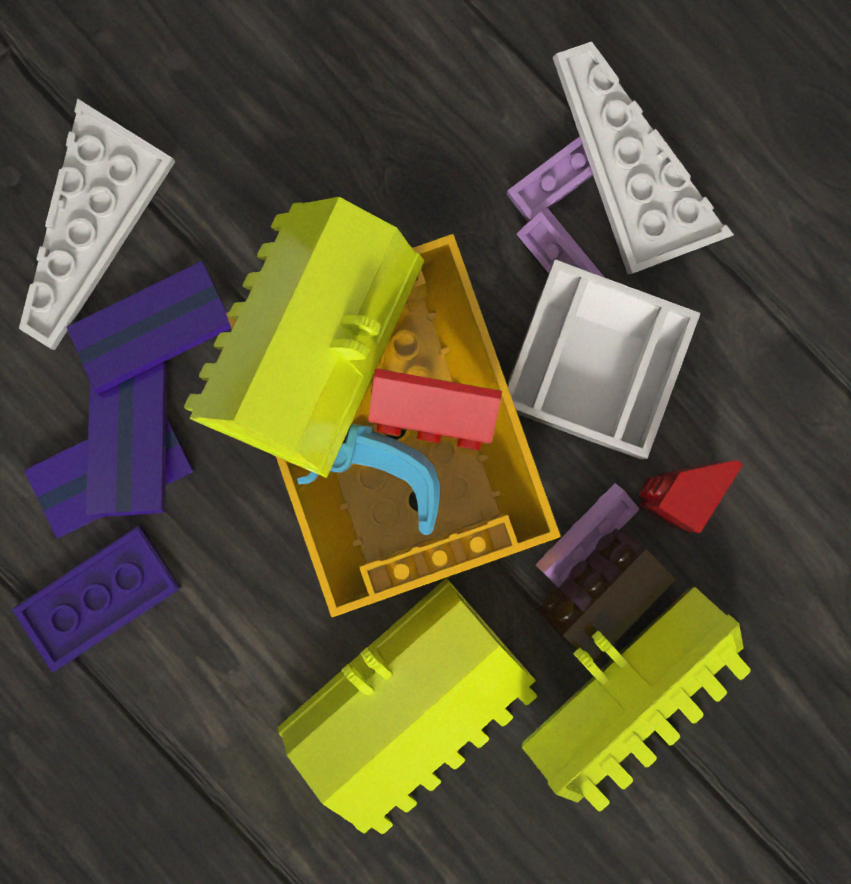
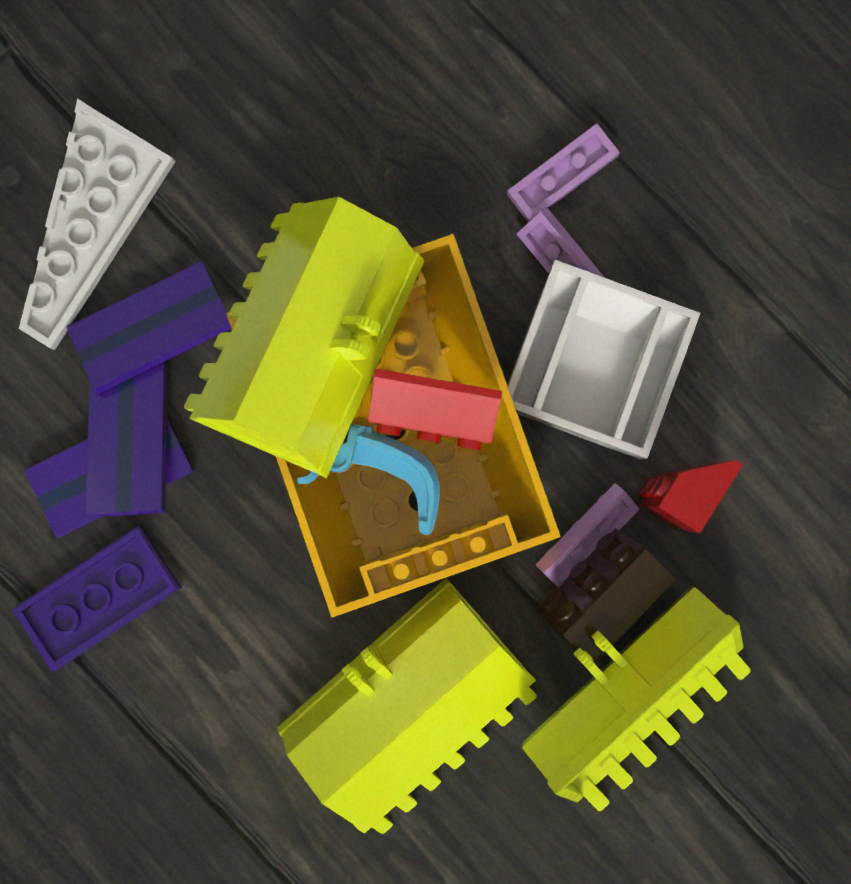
white wing [553,41,734,274] -> none

